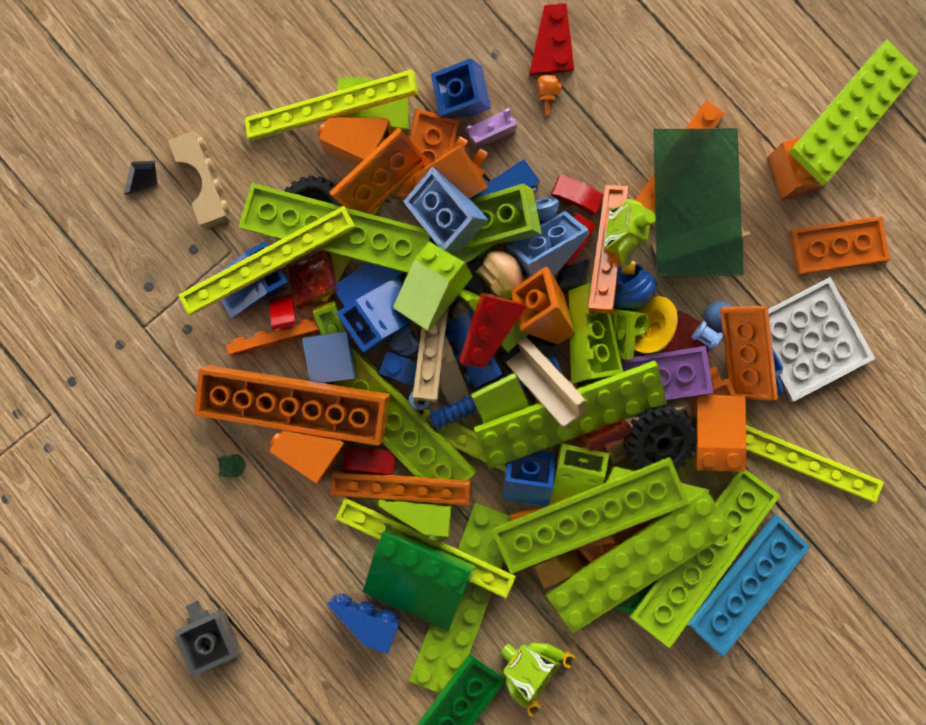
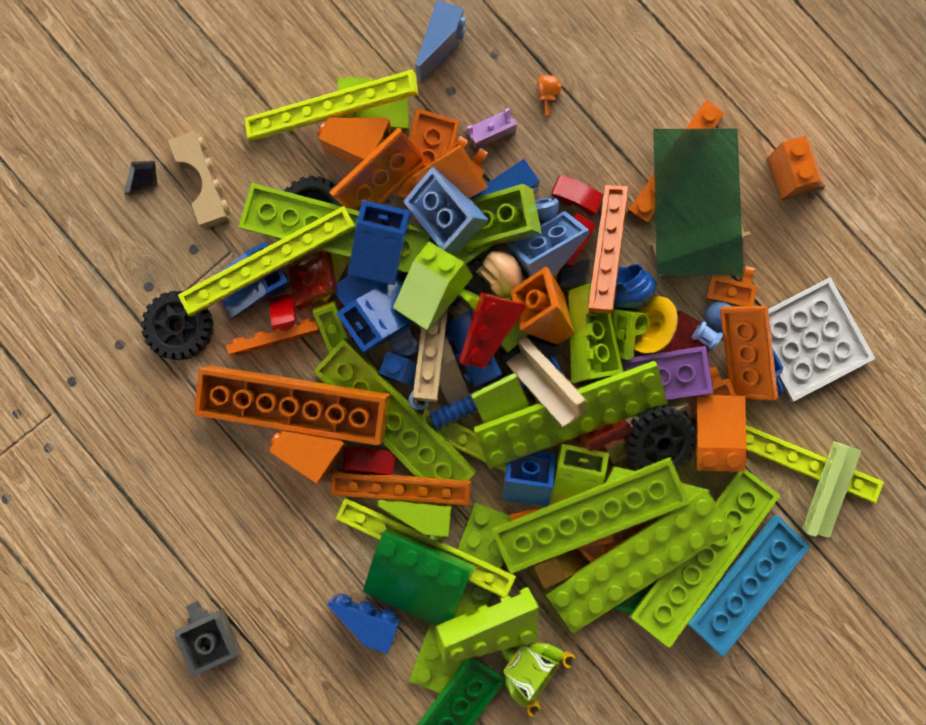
clear green arm [217,453,246,479] -> none
medium blue tile [302,331,357,383] -> none
blue slope [431,58,491,118] -> none
red wing [529,3,574,76] -> none
lime torso [604,199,656,275] -> none
lime plate [789,39,919,186] -> none
orange tile [789,216,890,276] -> none
none -> black wheel [141,291,214,360]
none -> blue slope [348,200,411,285]
none -> medium blue slope [415,0,466,82]
none -> lime wedge [436,587,538,664]
none -> orange plate [705,261,758,306]
none -> yellowish green panel [802,441,861,538]

